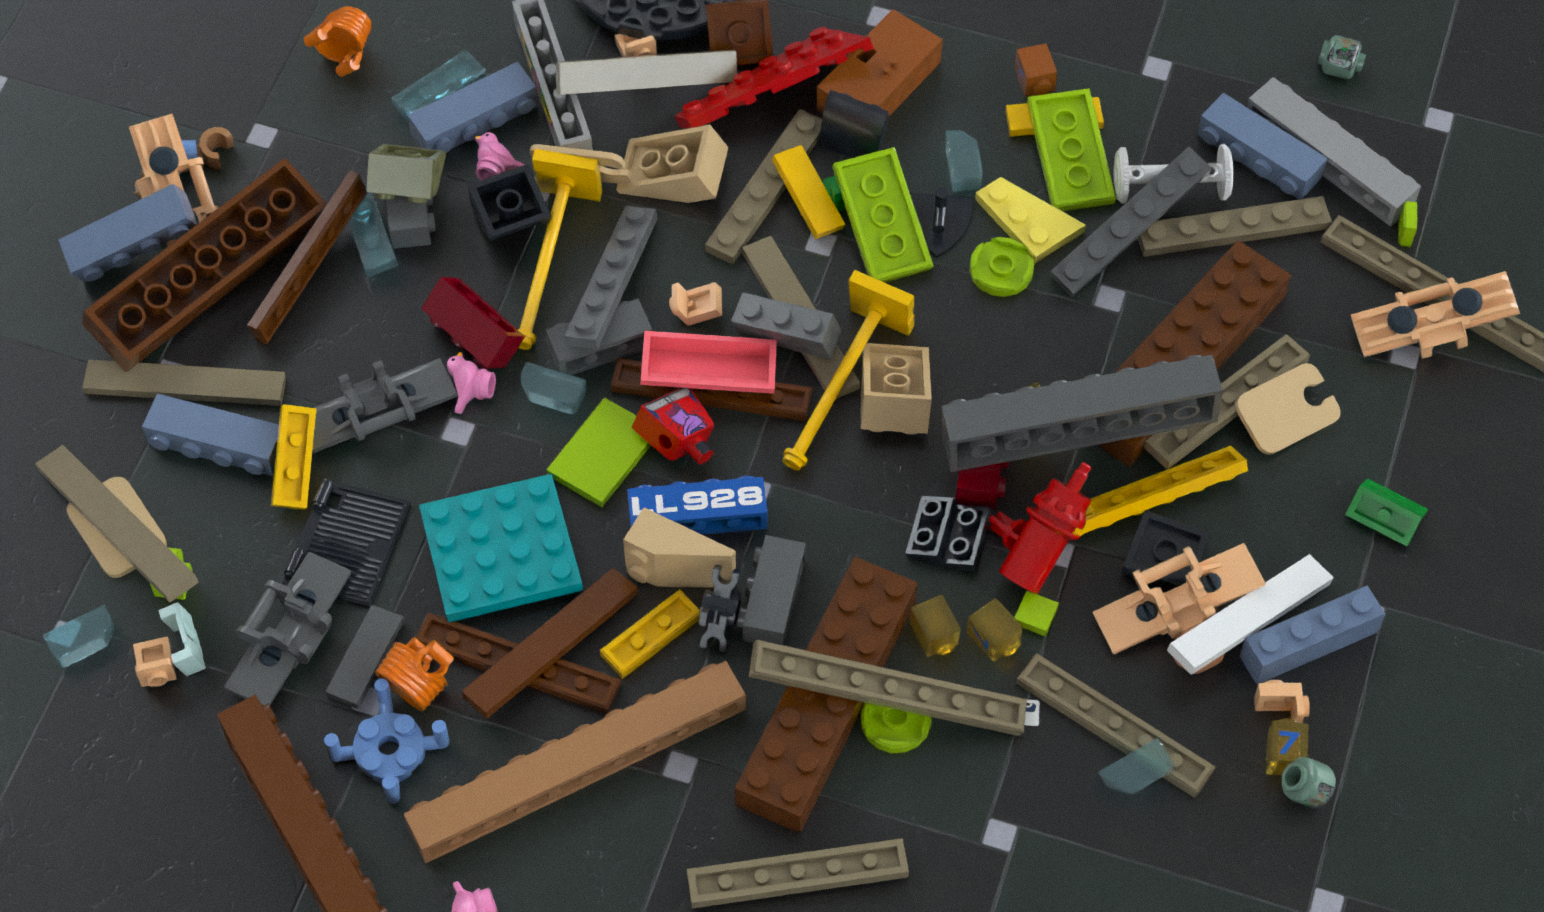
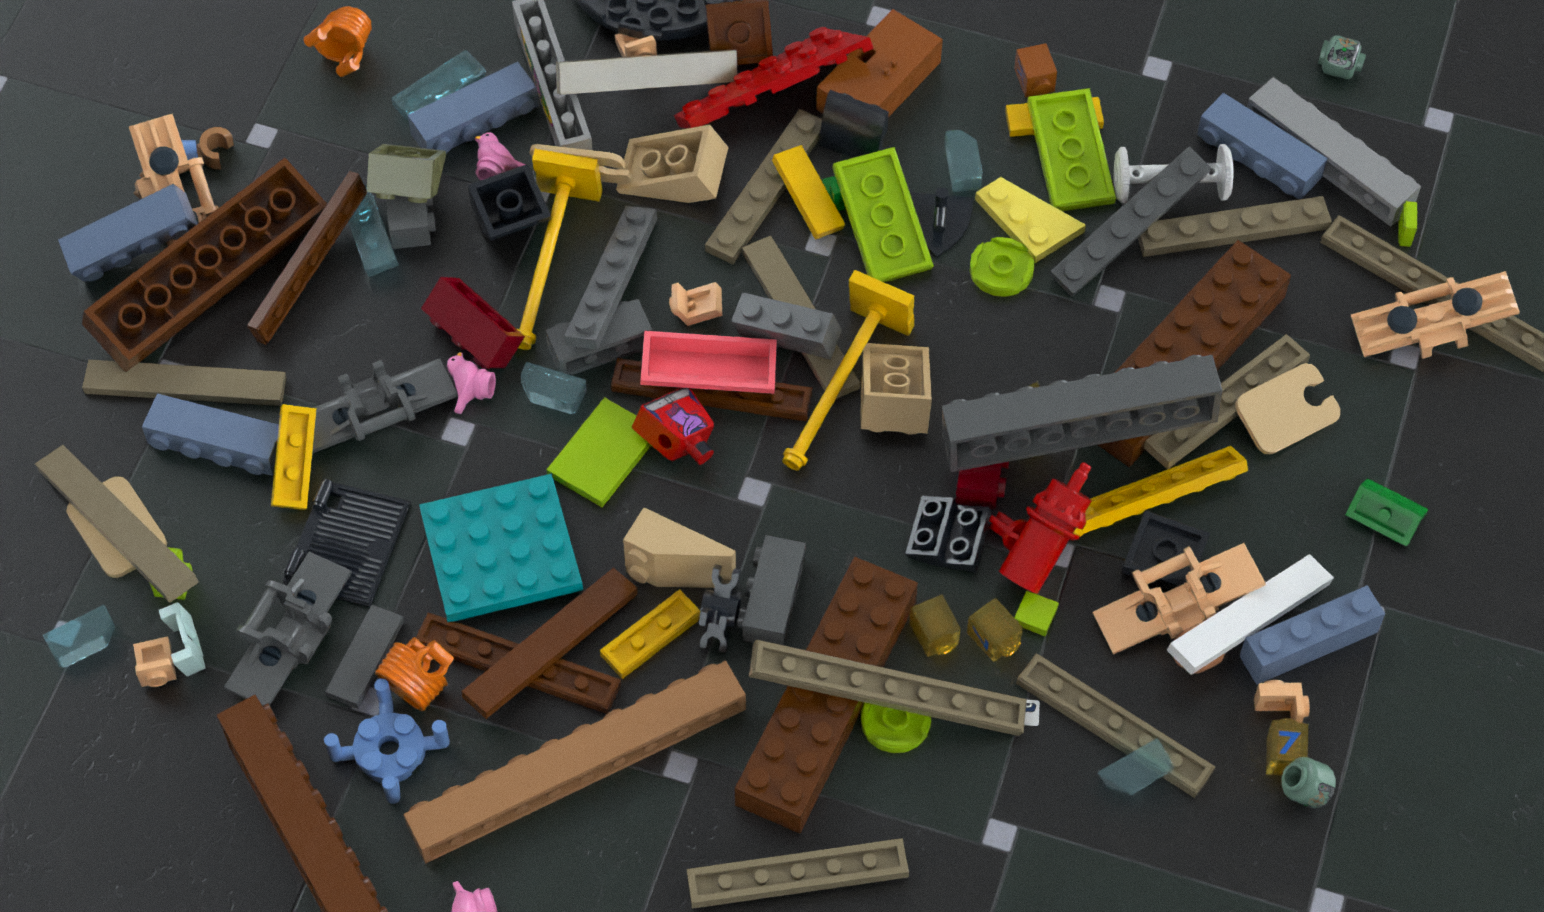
blue brick [627,476,767,535] -> none

